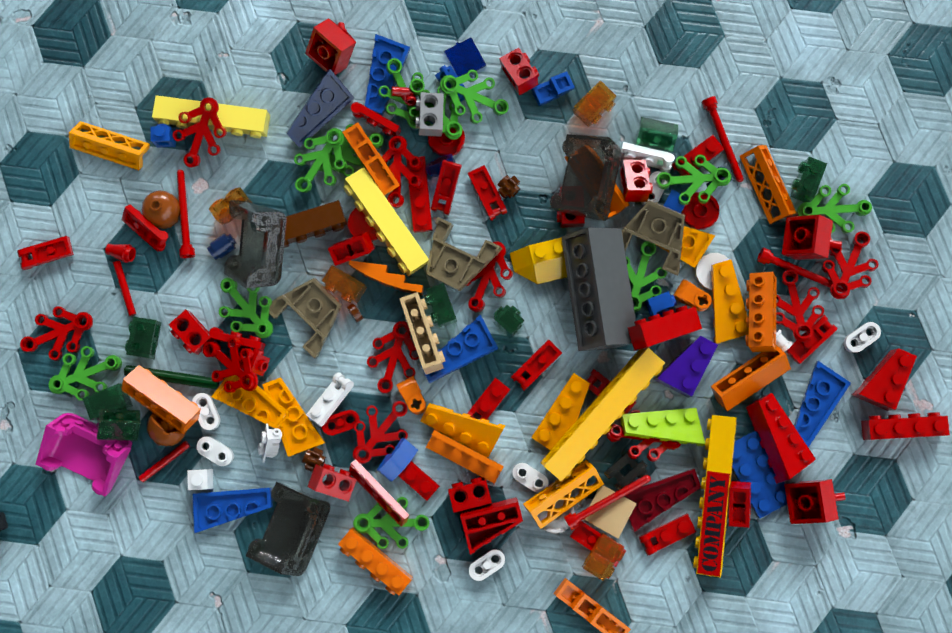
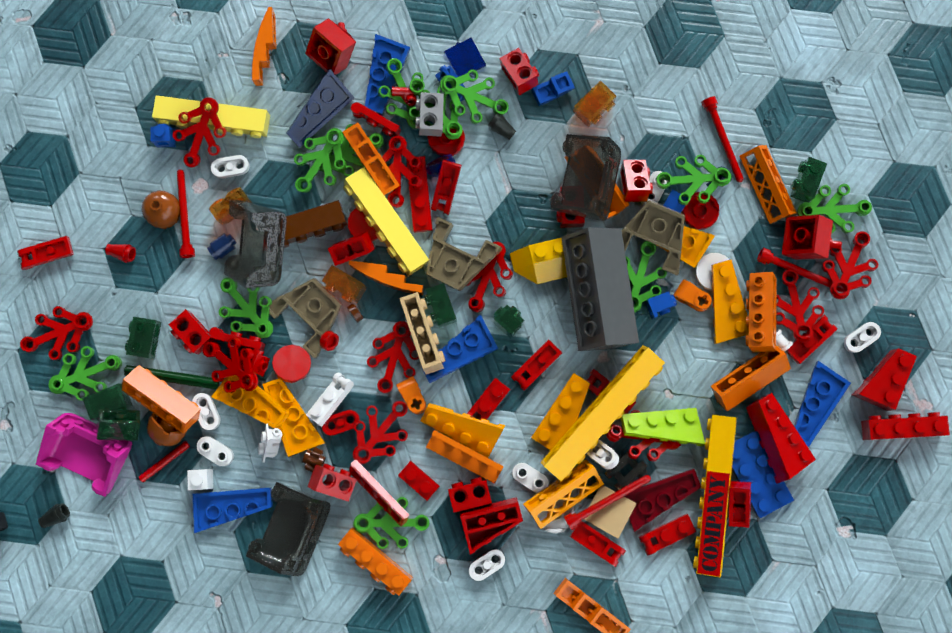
light orange fence [69,121,150,170] -> none
red bar [113,261,136,317] -> none
red plate [122,204,168,251] -> none
slope [377,438,418,482] -> none
red plate [468,165,508,221] -> none
reddish brown gear [497,175,520,199] -> none
clear orange brick [582,532,625,581] -> none
white plate [619,142,675,173] -> none
red brick [628,305,702,350] -> none
clear green brick [636,117,678,152] -> none
dark purple wedge [654,336,718,398] -> none
red plate [671,135,724,176] -> none
red piece [784,479,846,524] -> none
none -> pearl dark grey cone [38,503,70,528]
none -> white plate [211,155,250,179]
none -> orange slope [252,7,277,86]
none -> tile [272,345,311,383]
none -> red tile [320,331,339,351]
none -> pearl dark grey cone [488,113,516,140]
none -> white plate [586,439,619,470]

